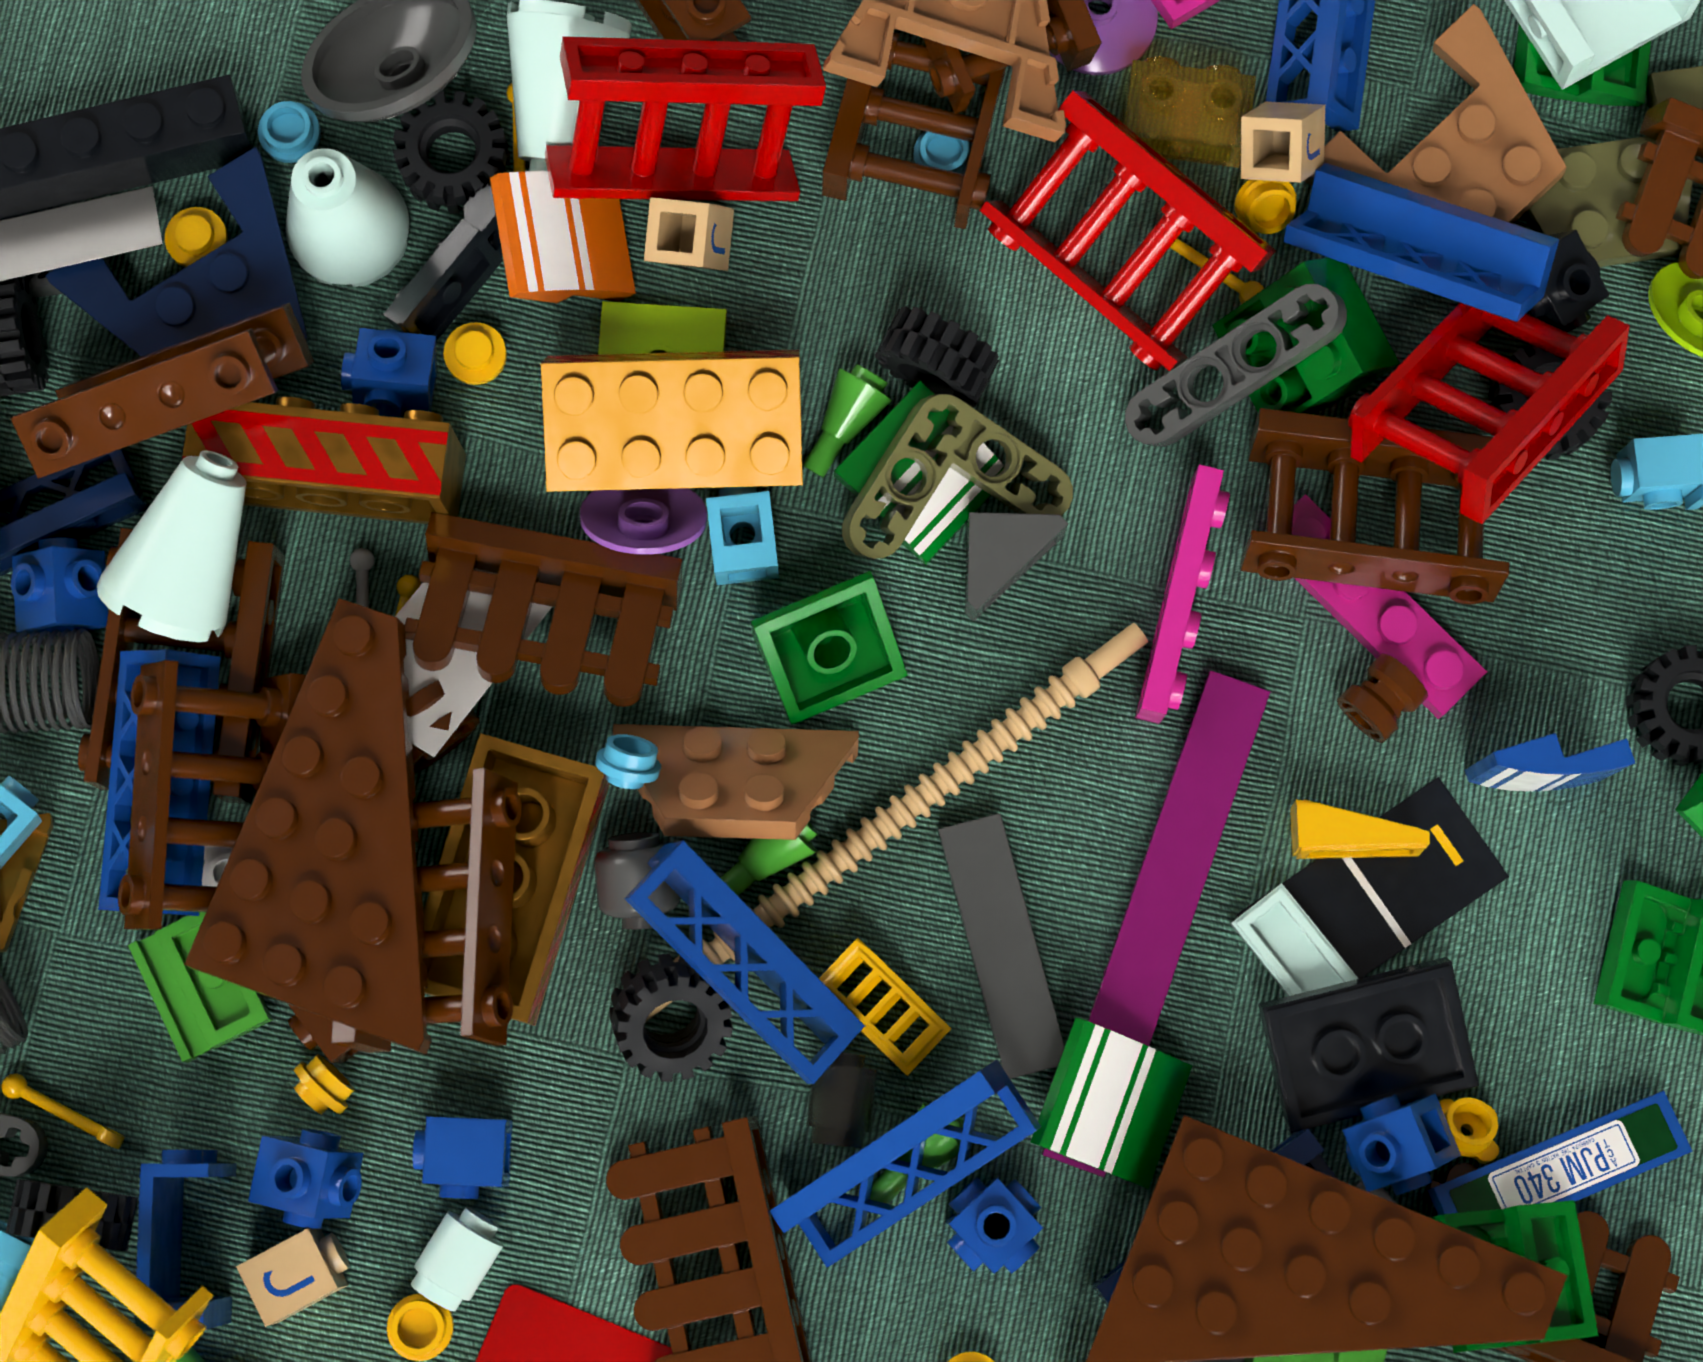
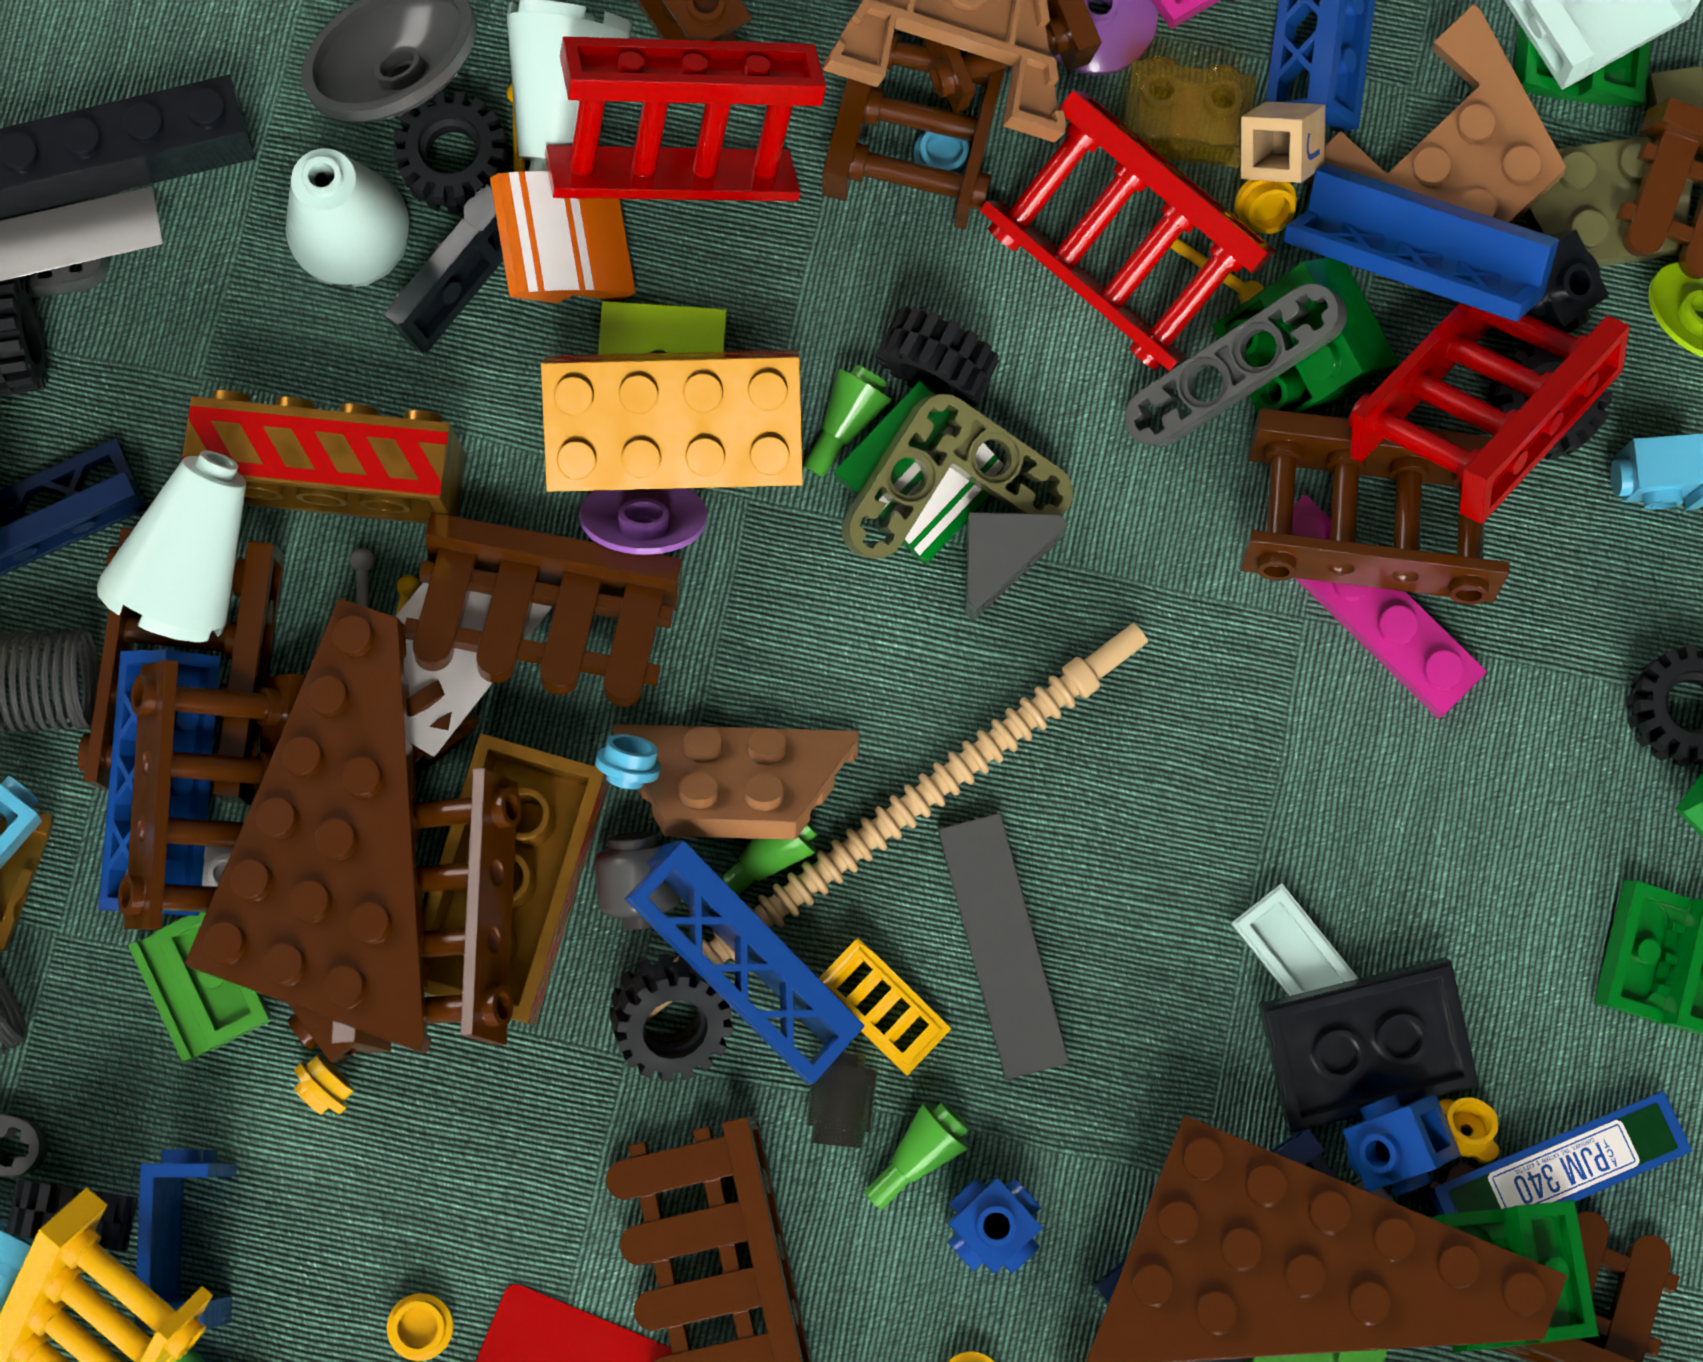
yellow hinge [1,1073,125,1149] -> none
reddish brown fence [10,302,314,479] -> none
blue brick [11,538,108,636] -> none
dark blue wing [45,147,310,357] -> none
yellow plate [164,207,228,267] -> none
tan brick [236,1228,350,1327] -> none
blue brick [248,1128,364,1229] -> none
medium azure plate [258,101,321,163] -> none
blue brick [341,328,437,418] -> none
light aqua brick [410,1207,504,1312] -> none
blue brick [413,1116,513,1199] -> none
yellow plate [443,322,507,385] -> none
tan brick [644,197,734,271] -> none
medium azure brick [706,487,779,585] -> none
green slope [751,571,908,725] -> none
blue fence [769,1059,1041,1268] -> none
slope [1030,1017,1192,1189] -> none
magenta tile [1041,670,1271,1177] -> none
dark pink plate [1135,464,1230,724] -> none
black sticker [1236,777,1509,978] -> none
yellow slope [1290,799,1430,859] -> none
reddish brown wheel [1337,653,1428,743] -> none
blue slope [1464,733,1636,792] -> none

